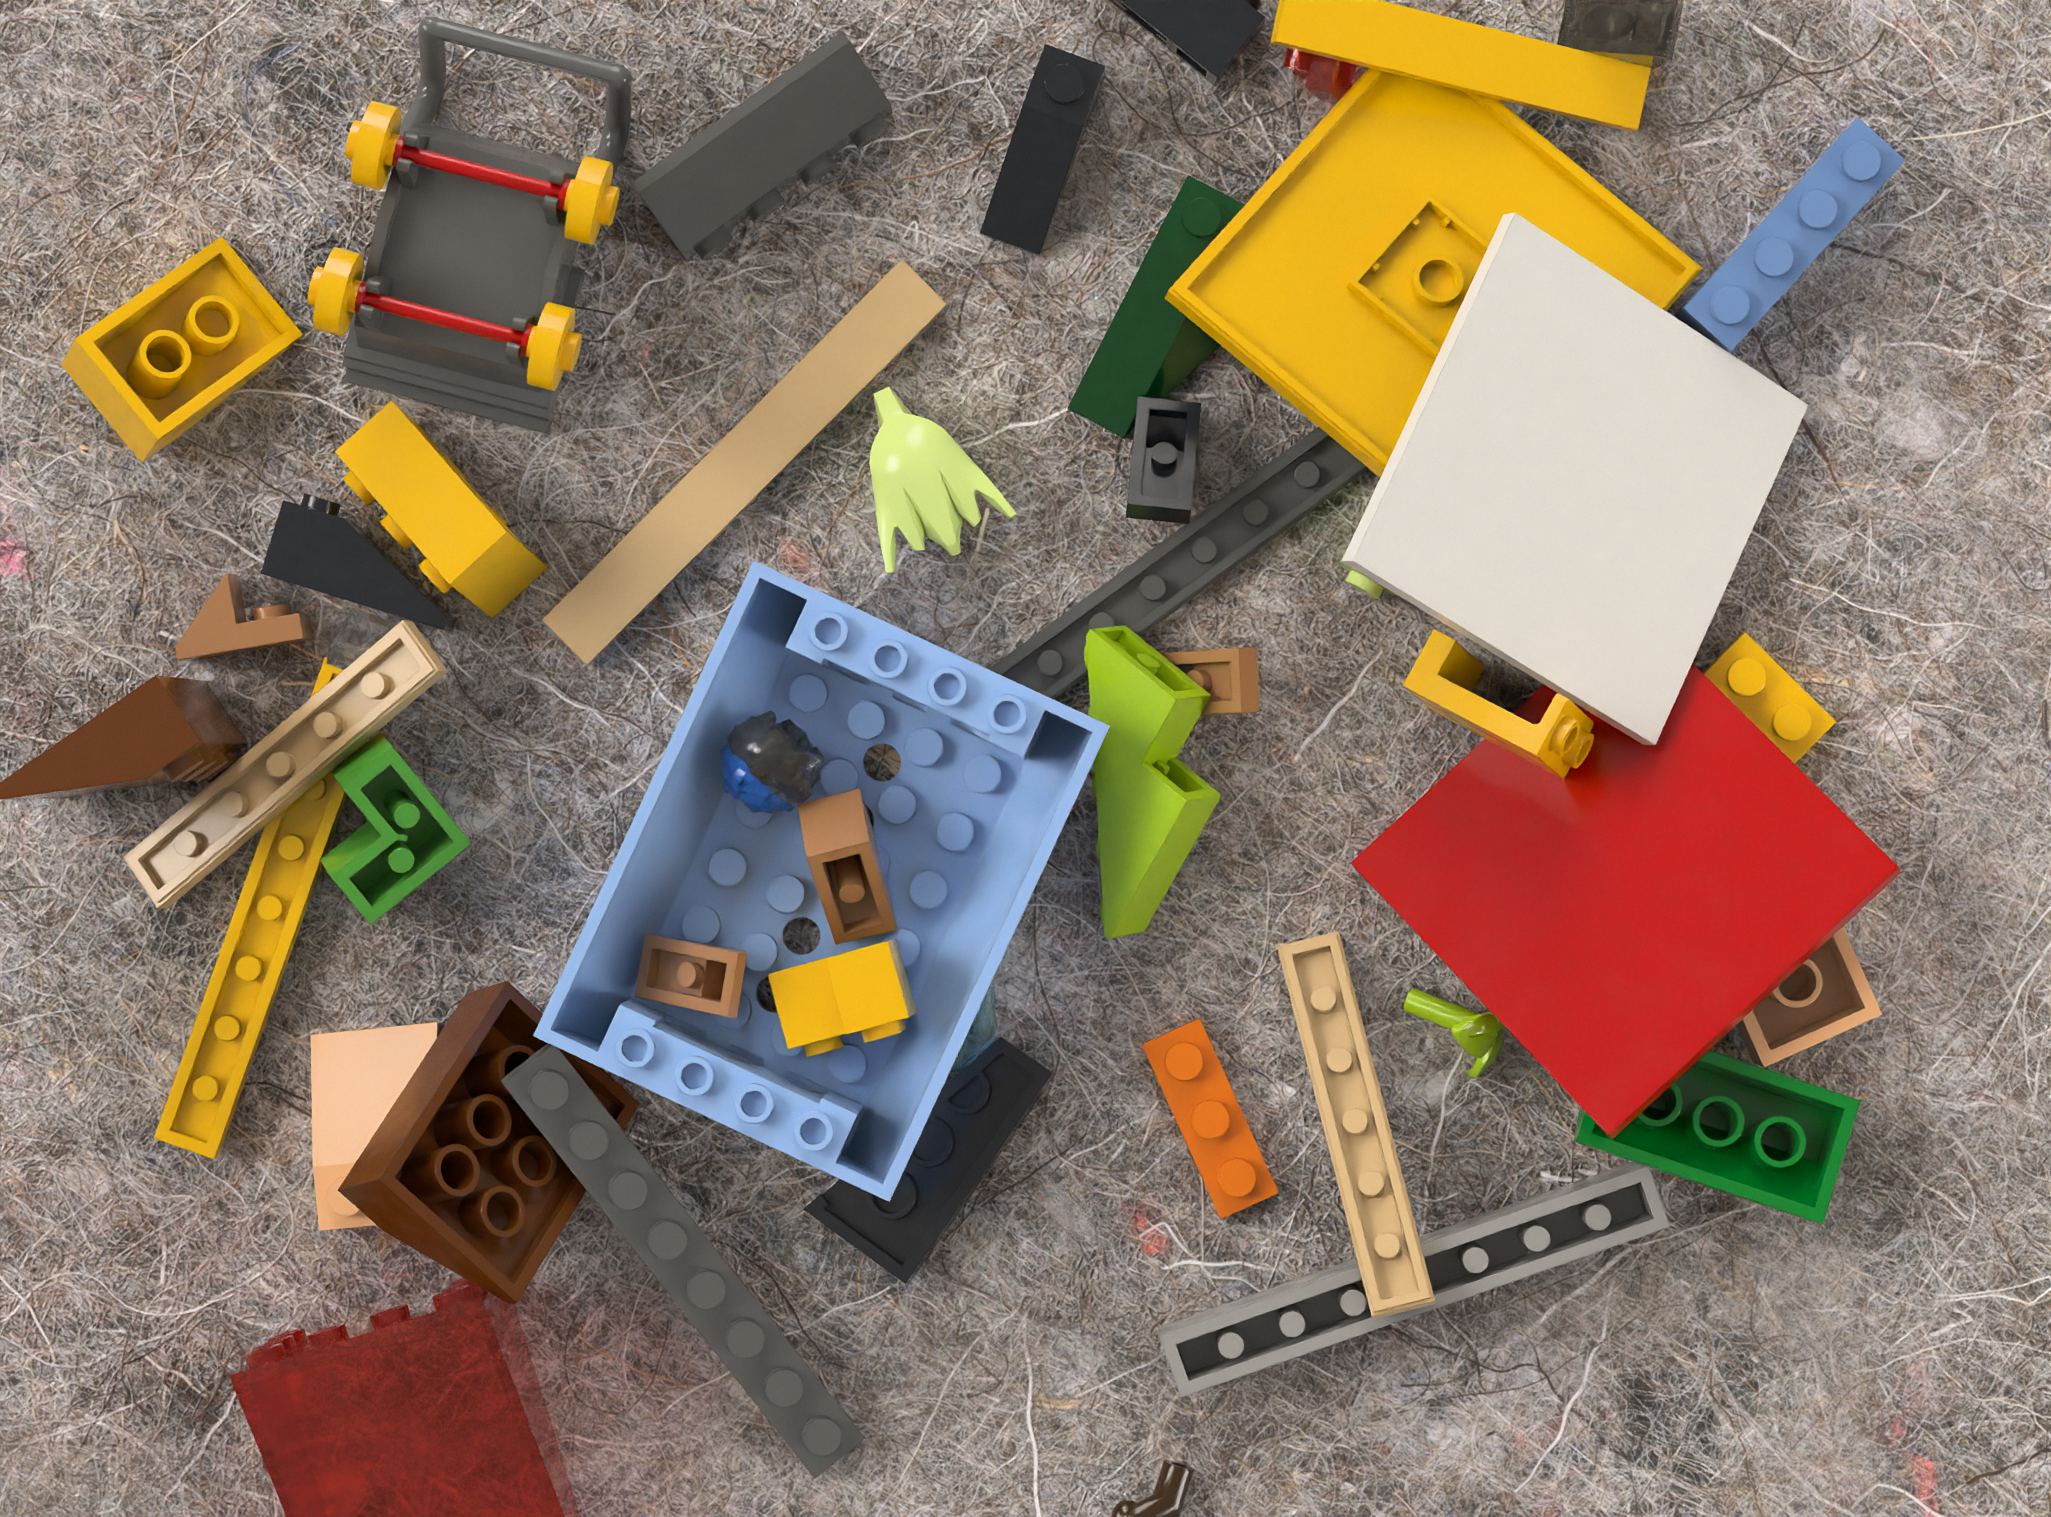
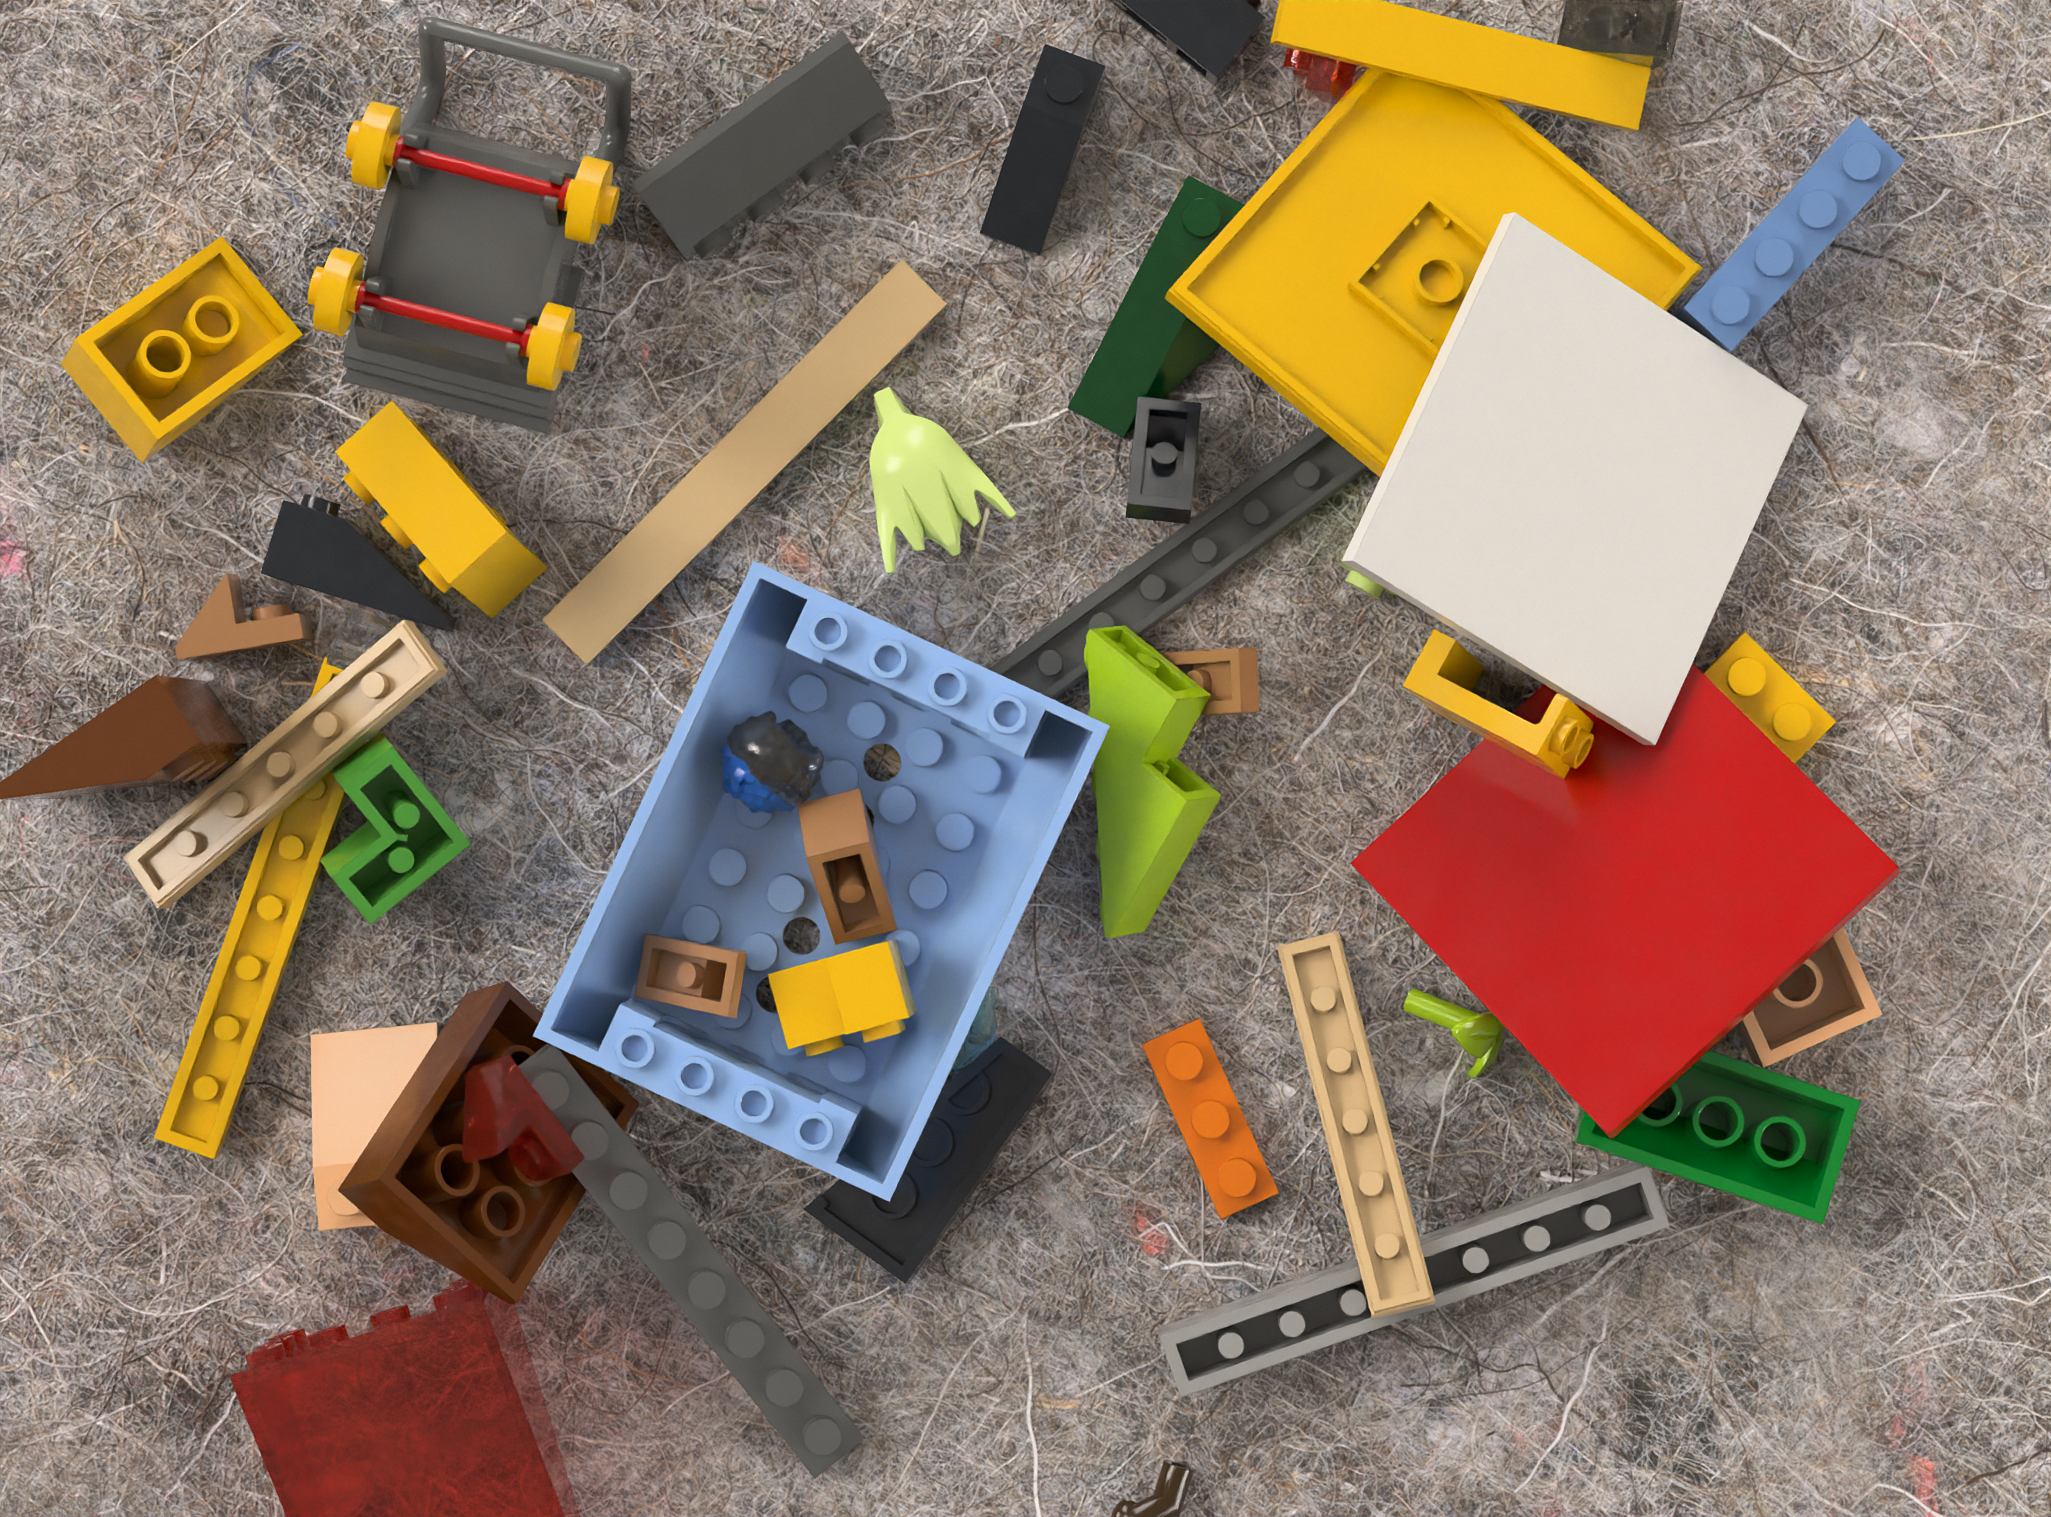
none -> clear red slope [463,1055,585,1183]

